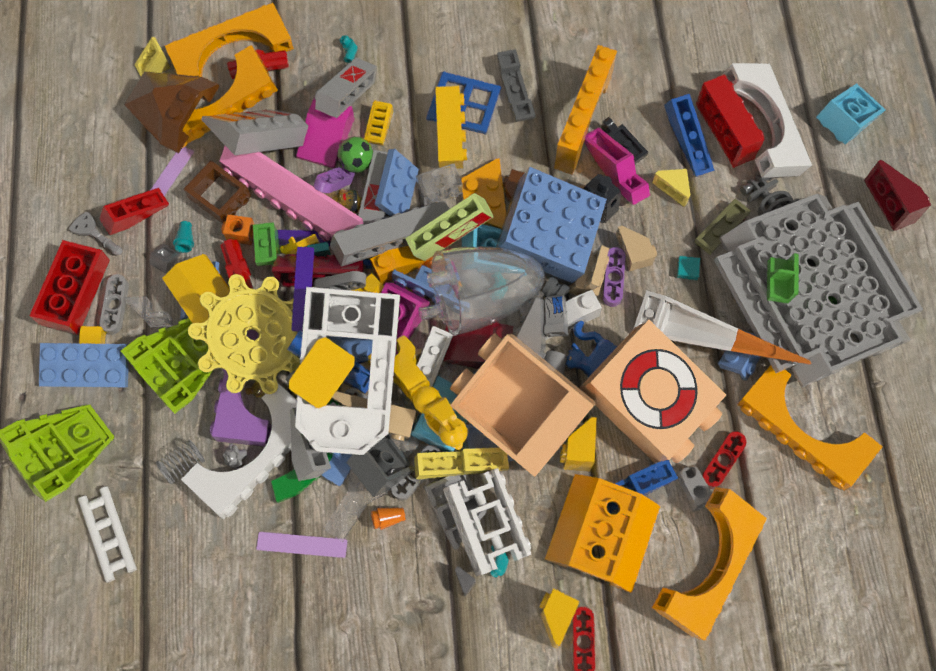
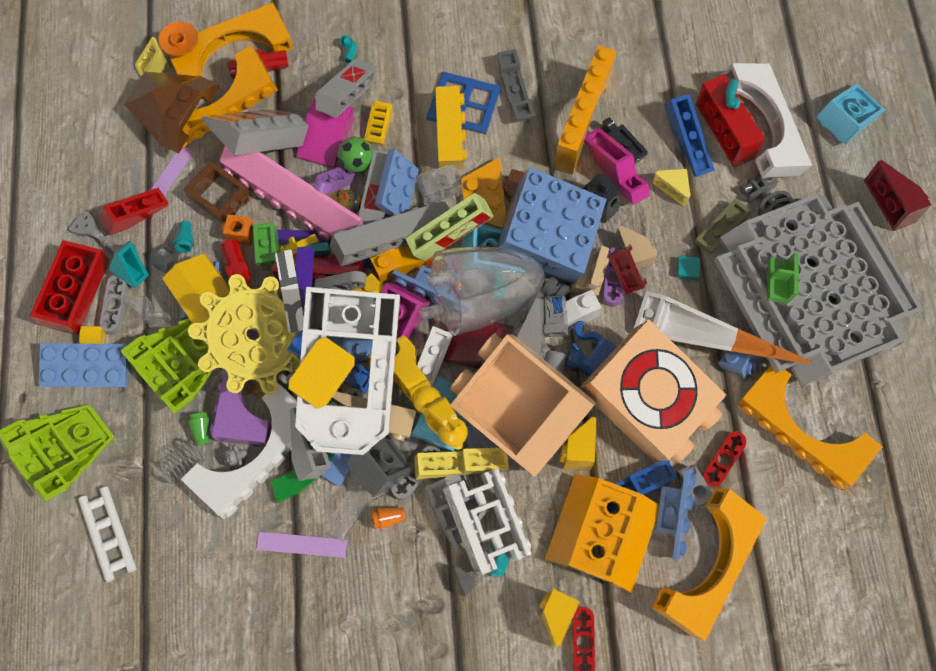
none -> teal slope [109,241,149,288]
none -> orange dish [158,21,198,56]
none -> bright green cone [188,412,210,446]
none -> sticker [275,249,304,333]
none -> dark red hinge [609,244,647,294]
none -> medium blue bracket [656,467,697,561]
none -> teal arm [726,79,741,109]

